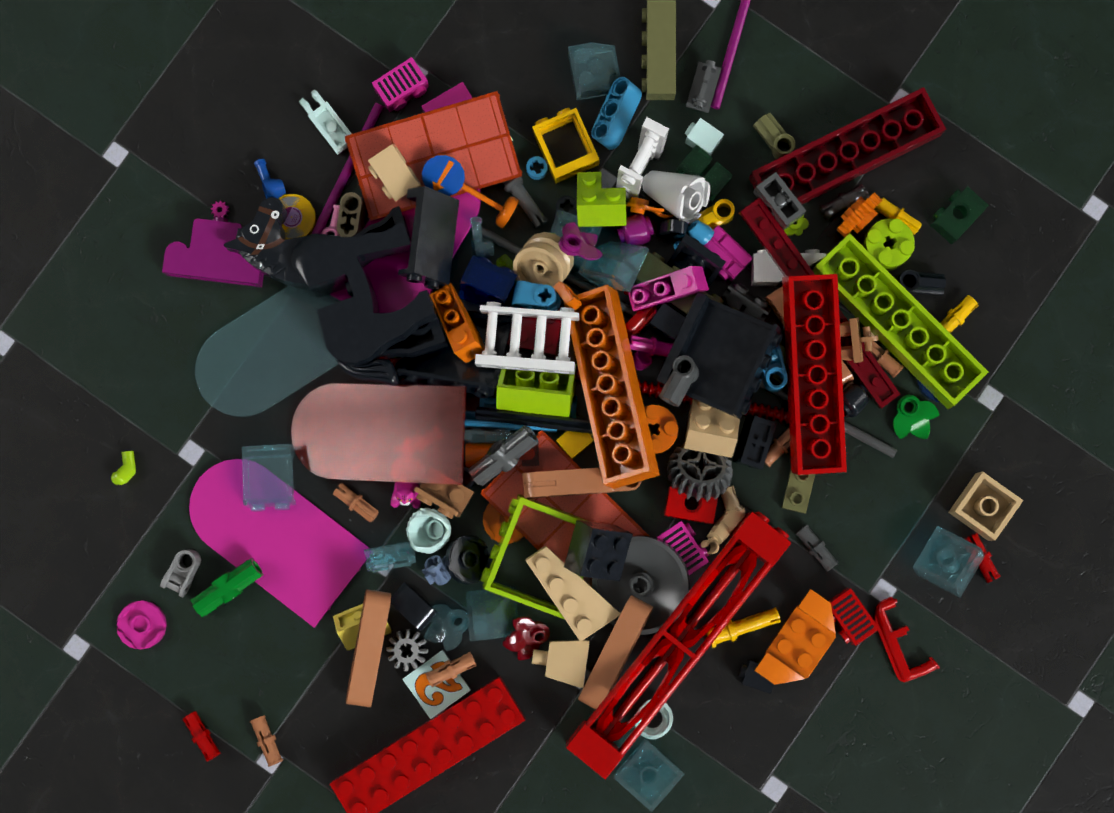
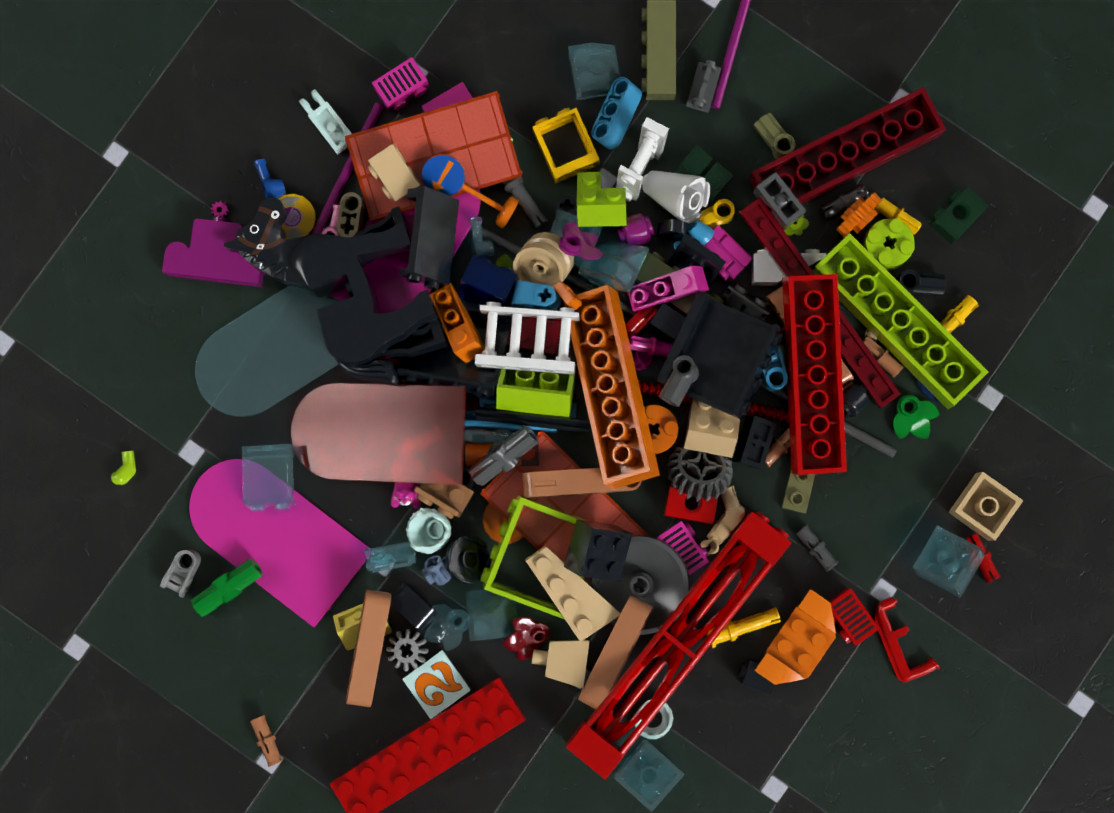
dark pink tile [117,600,167,650] -> none
red pin [182,711,221,762] -> none
nougat axle [333,483,379,522] -> none
nougat pin [426,652,477,687] -> none
dark azure bush [526,156,548,180] -> none
yellow brick [556,431,594,460] -> none
orange plate [626,197,674,219] -> none
light aqua brick [685,118,724,159] -> none
medium nougat hips [840,317,879,363] -> none

